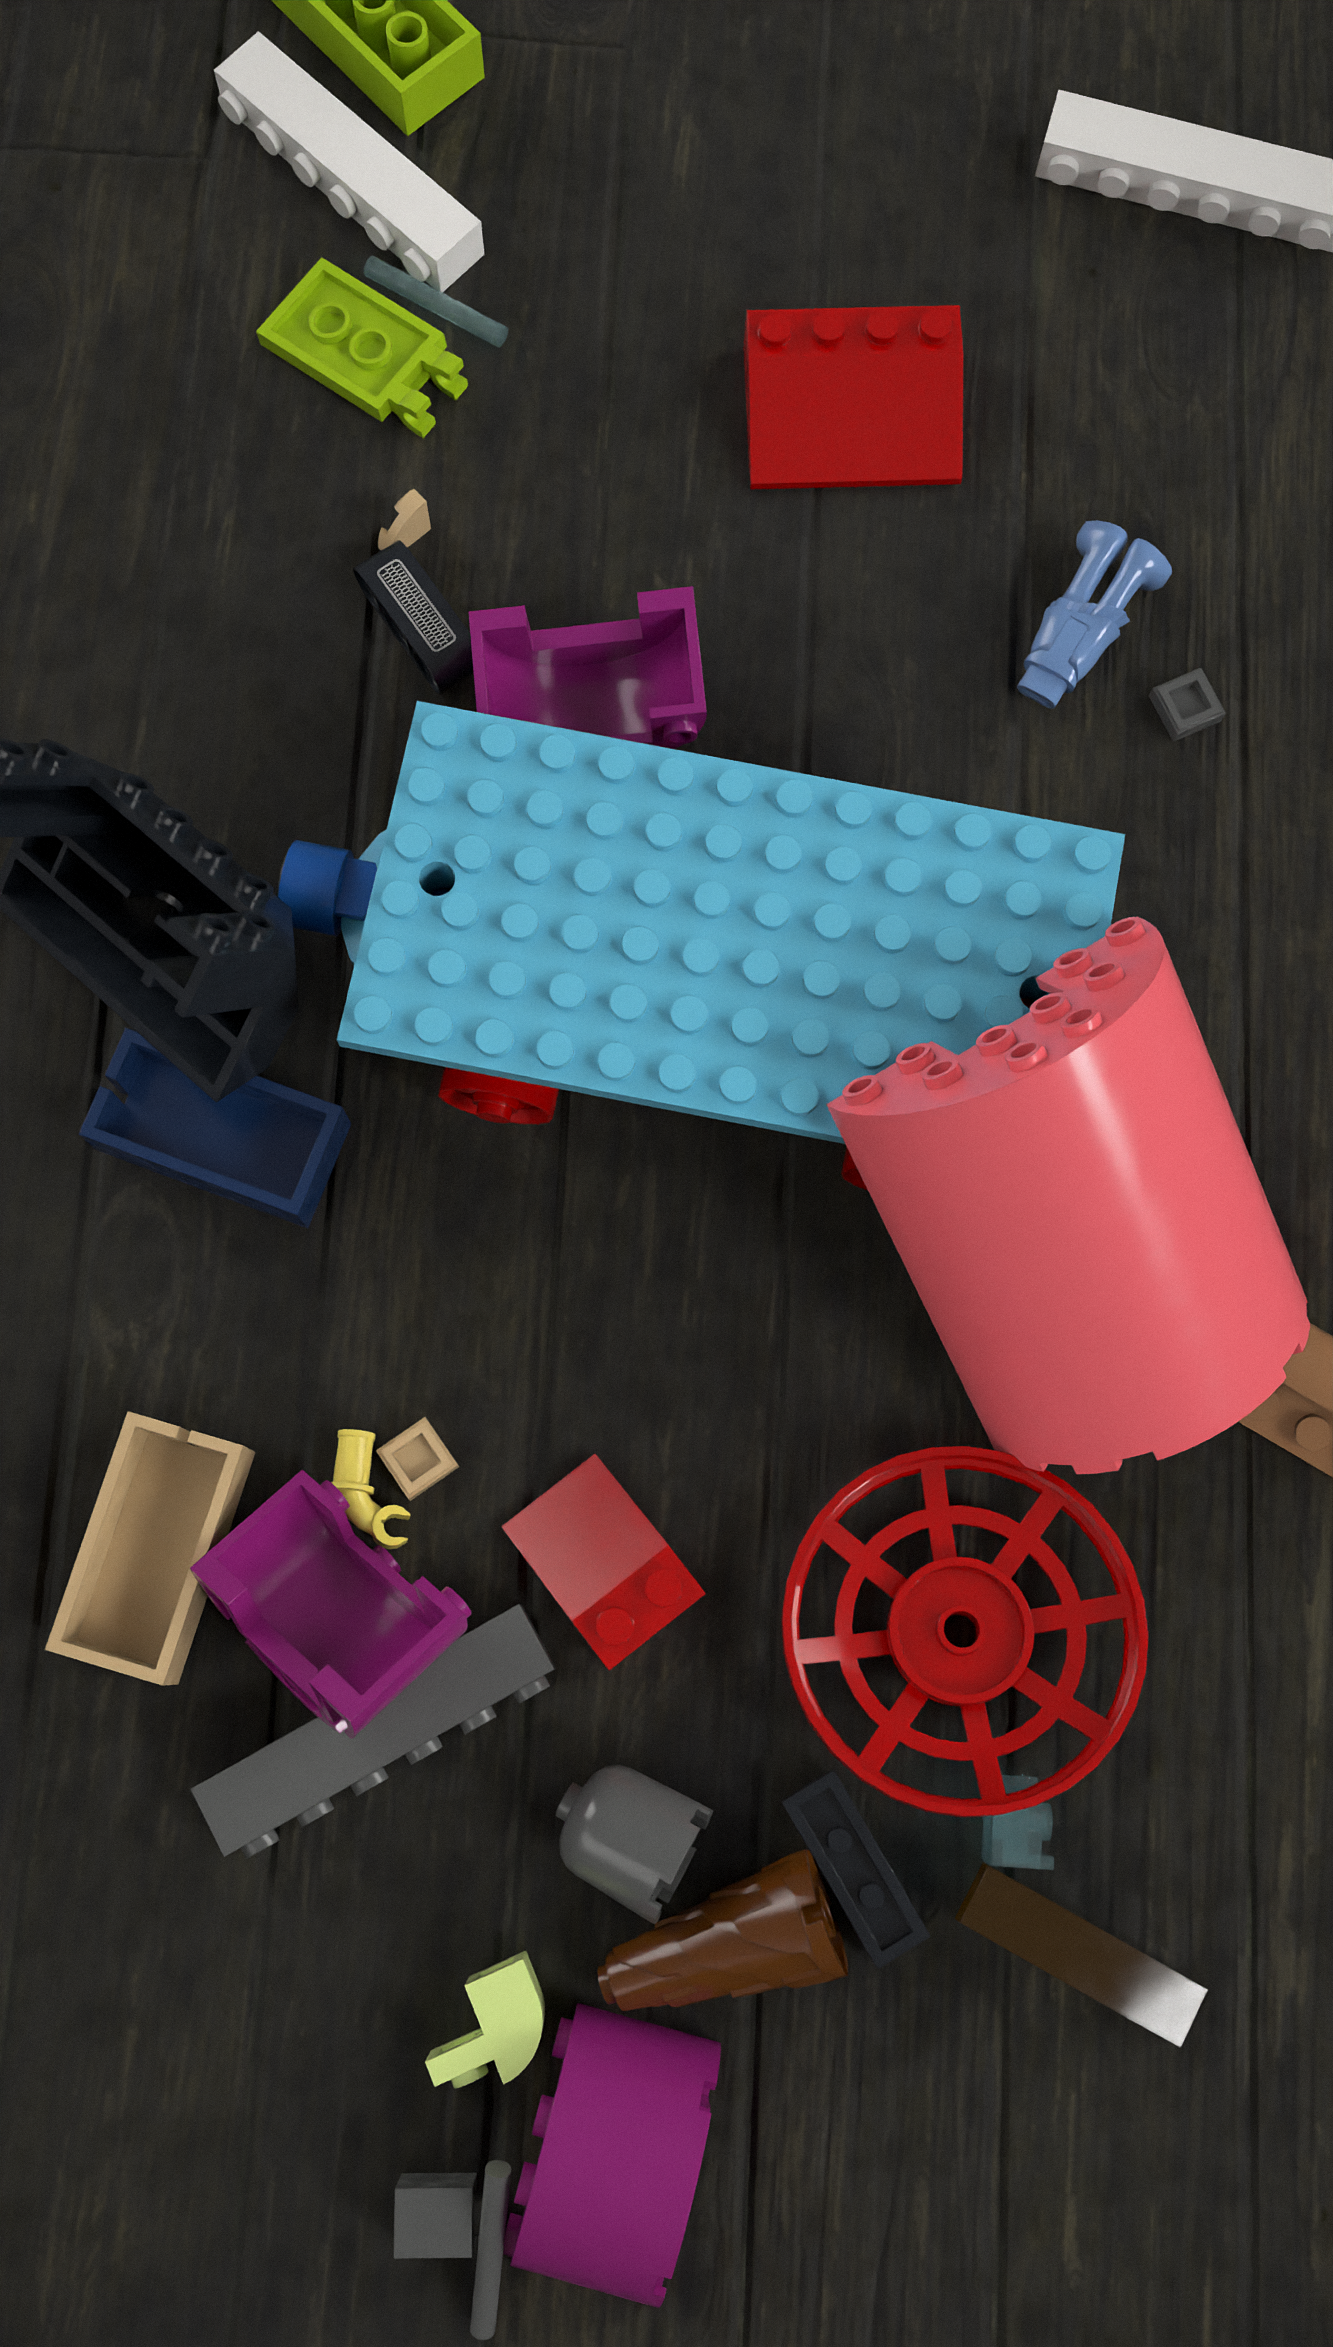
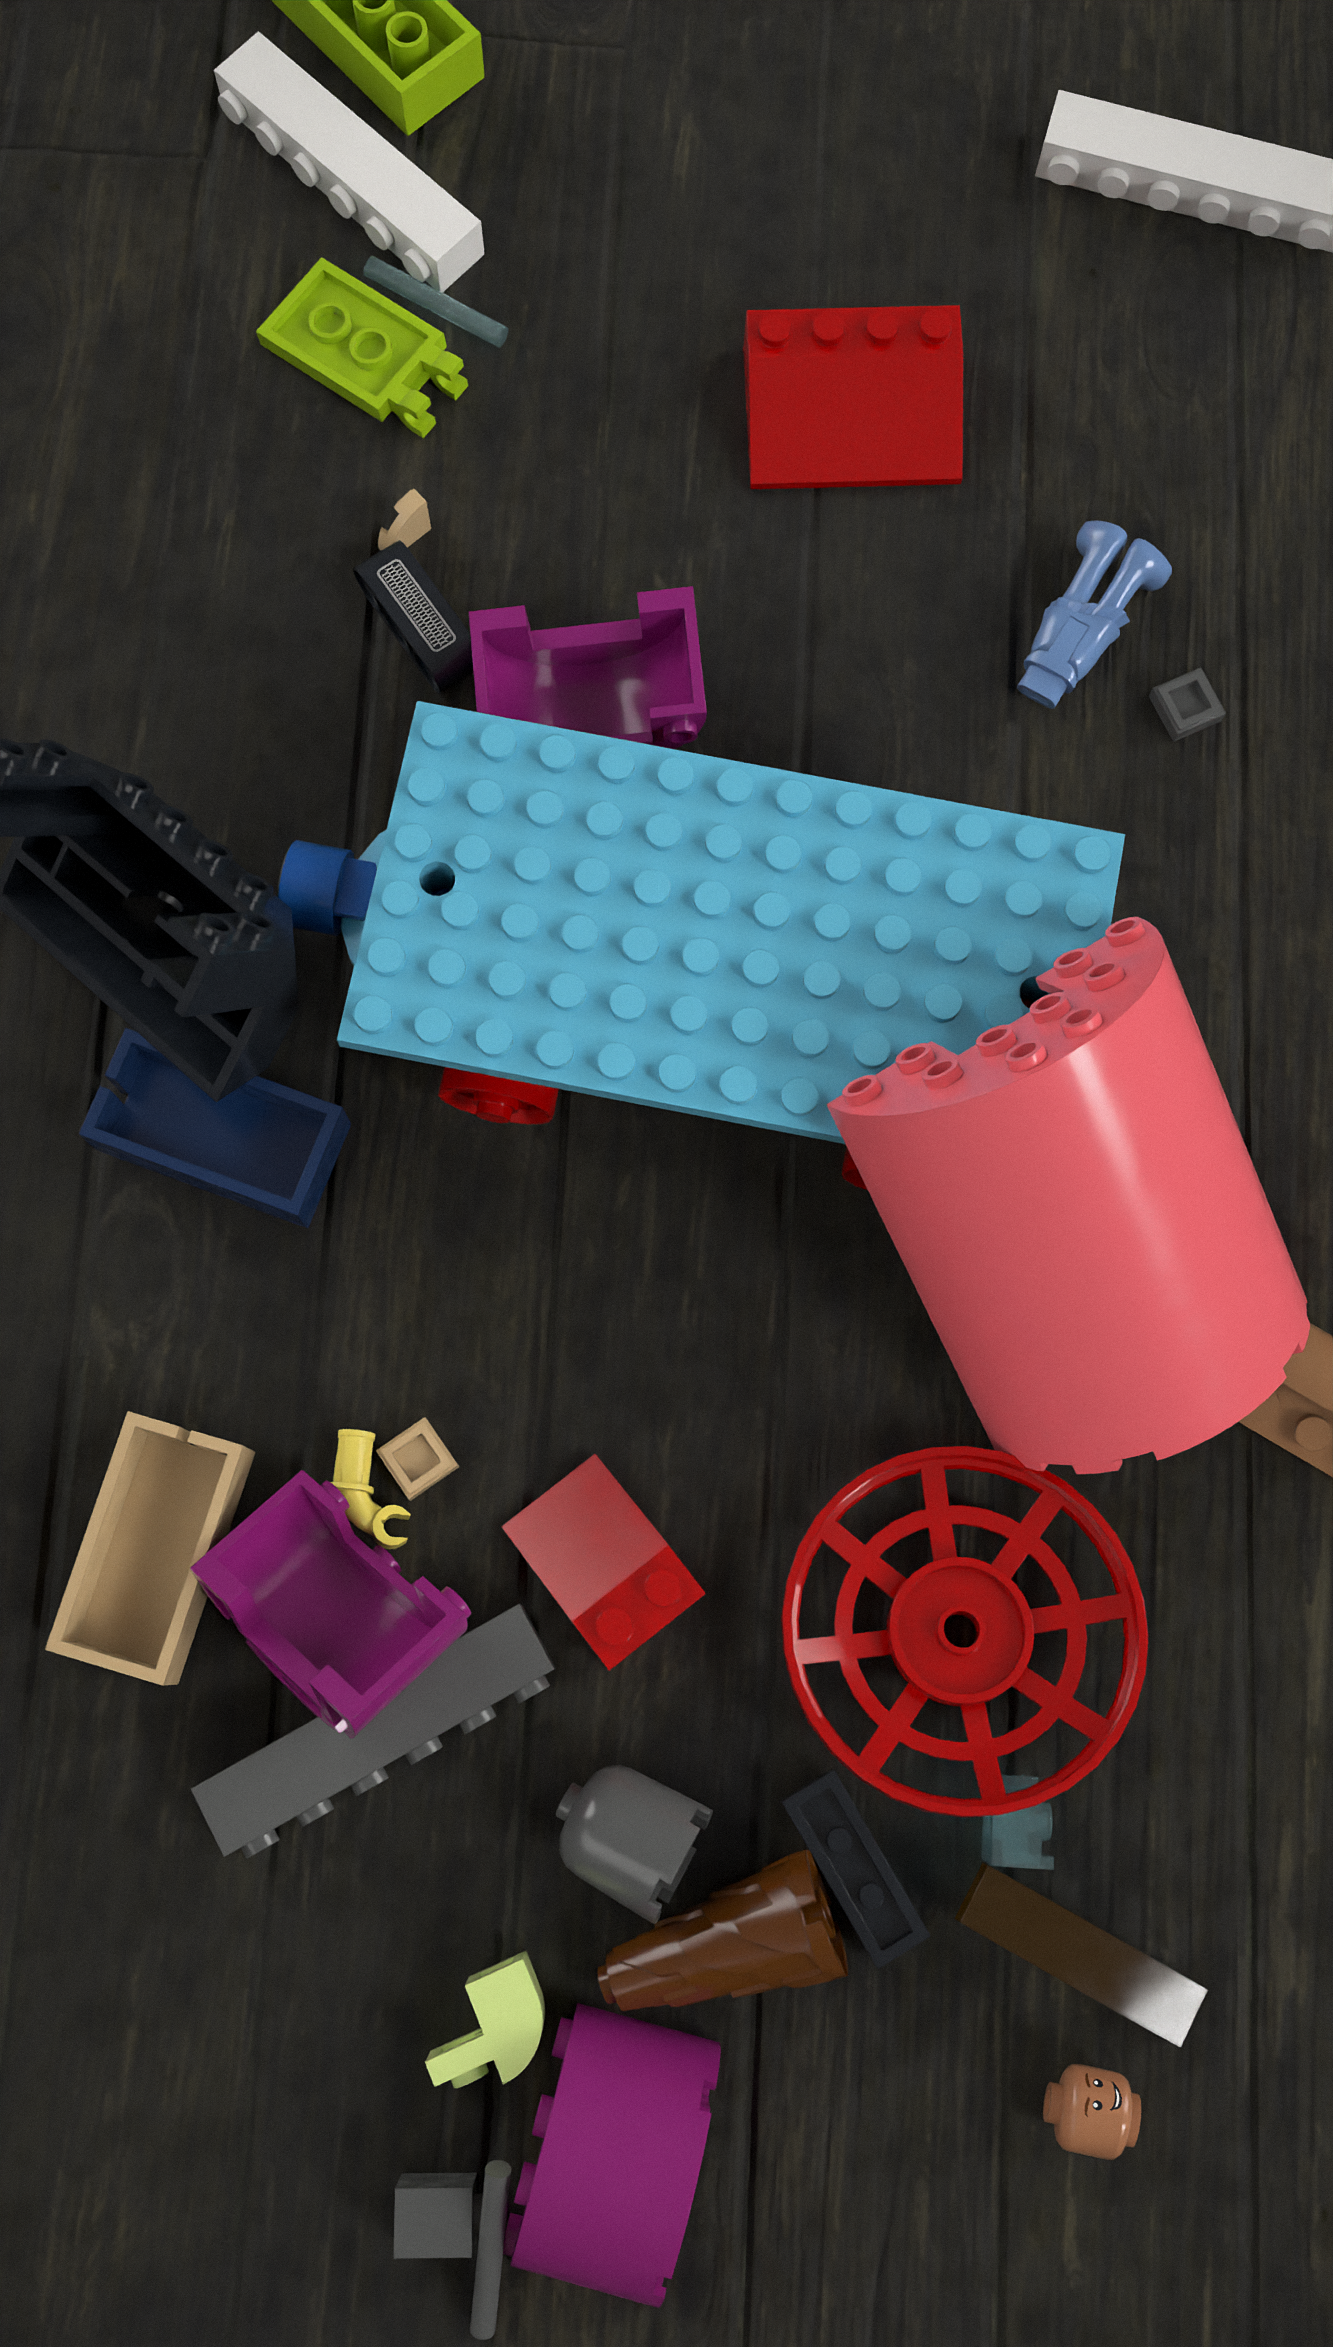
none -> nougat head [1043,2064,1141,2160]

